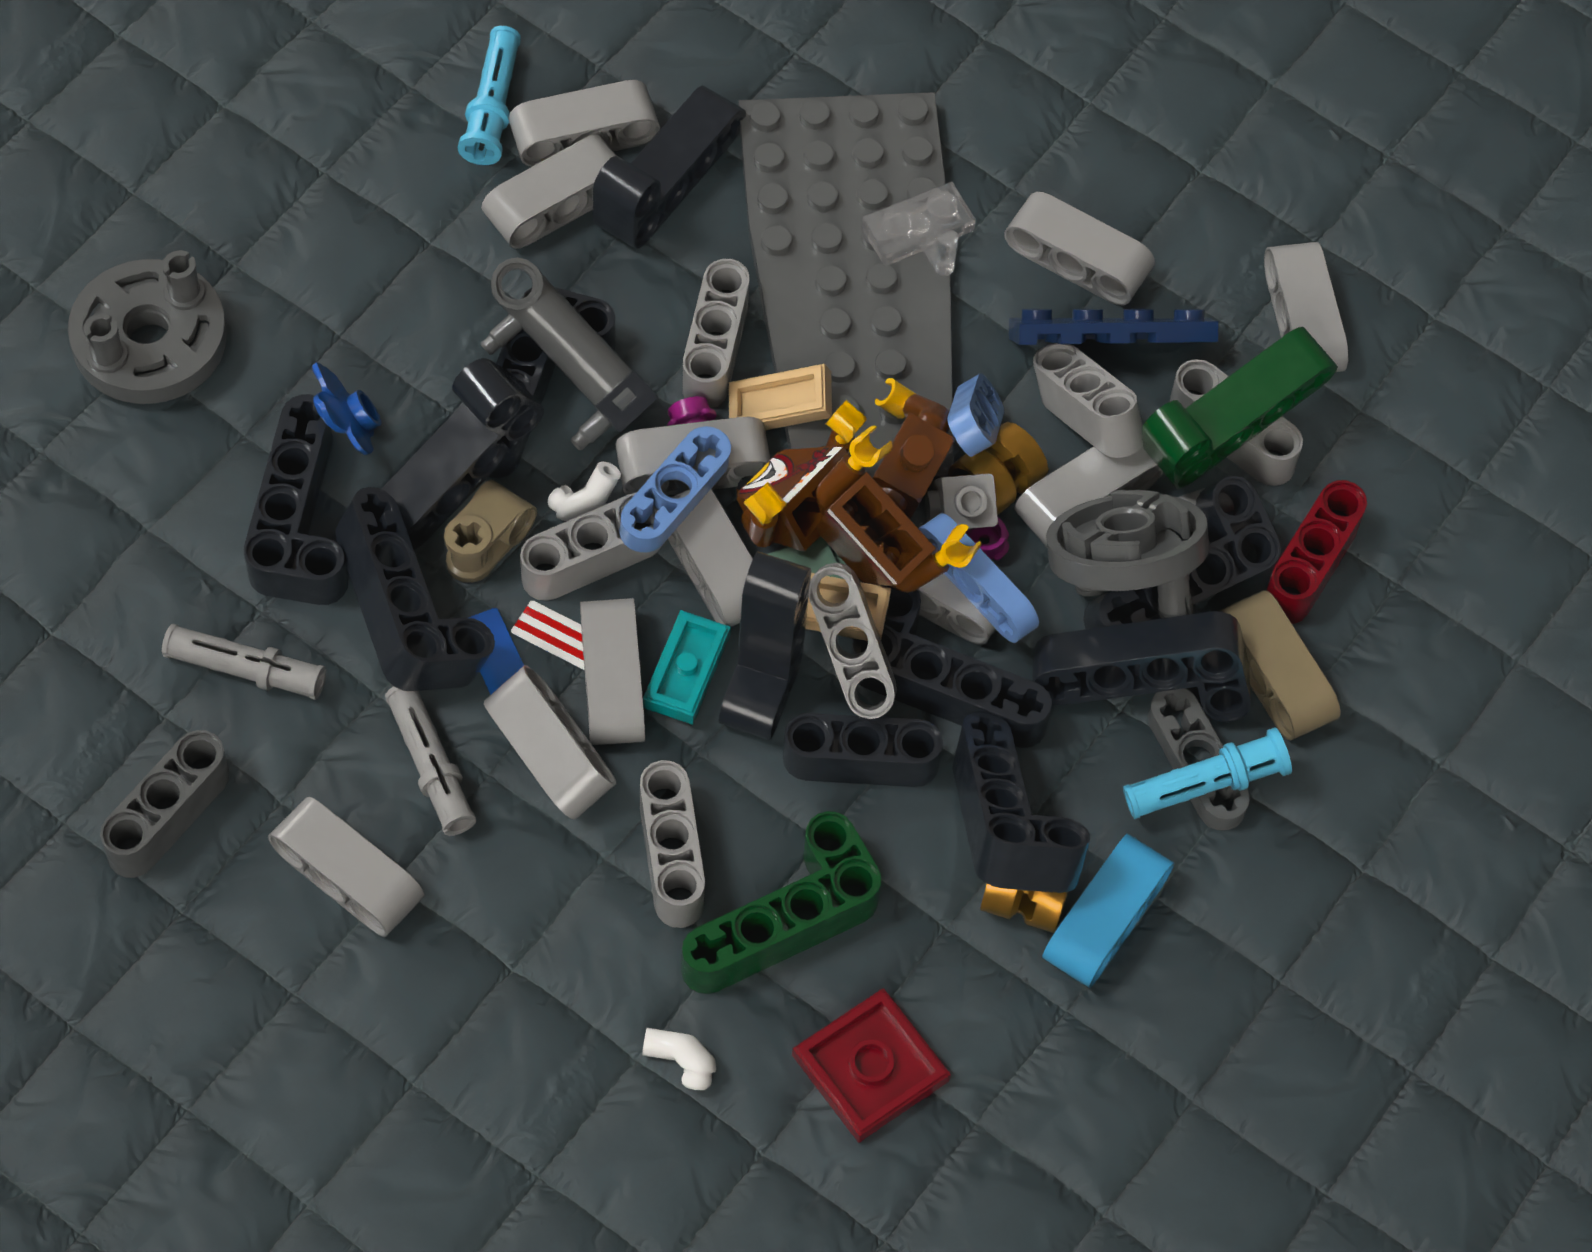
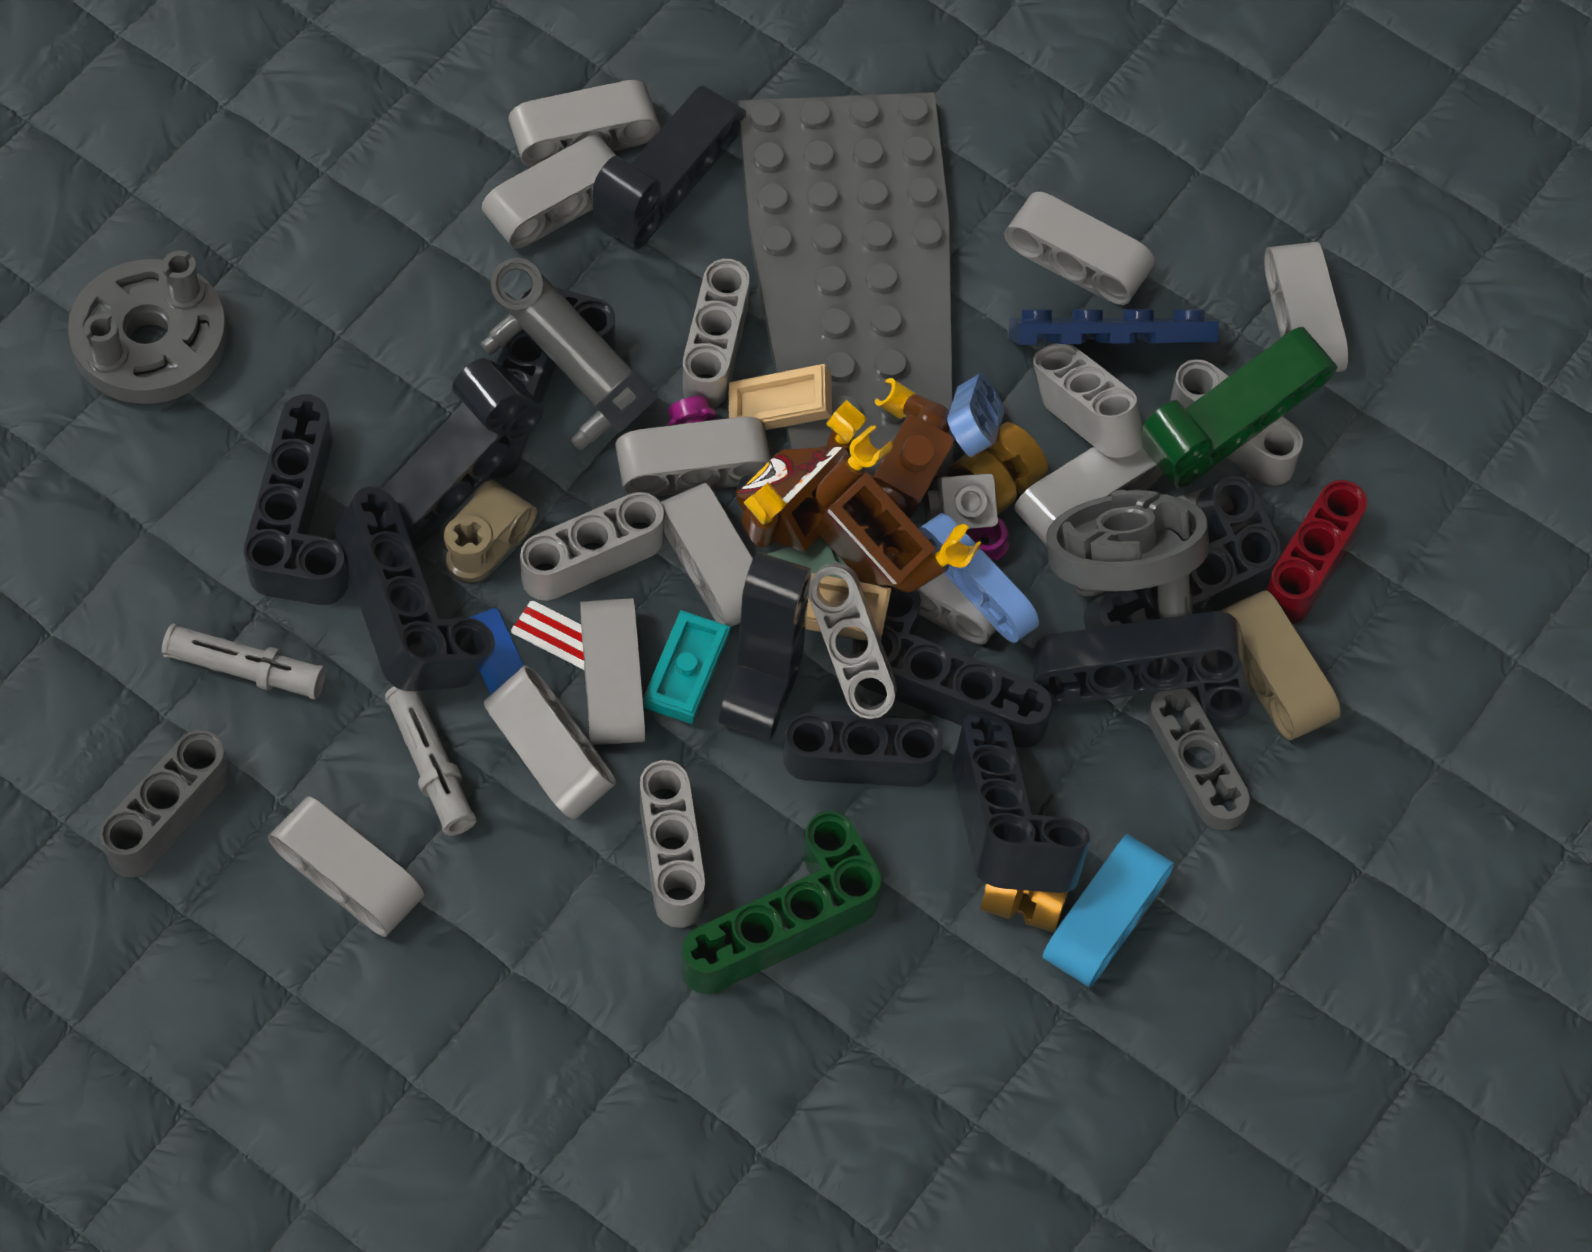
blue plate [312,362,381,455] -> none
medium azure pin [457,26,521,166] -> none
white arm [548,461,621,521] -> none
medium blue beam [619,426,731,552] -> none
white arm [642,1028,716,1090] -> none
dark red tile [792,988,951,1143] -> none
clear plate [862,182,976,276] -> none
medium azure pin [1123,727,1292,820] -> none

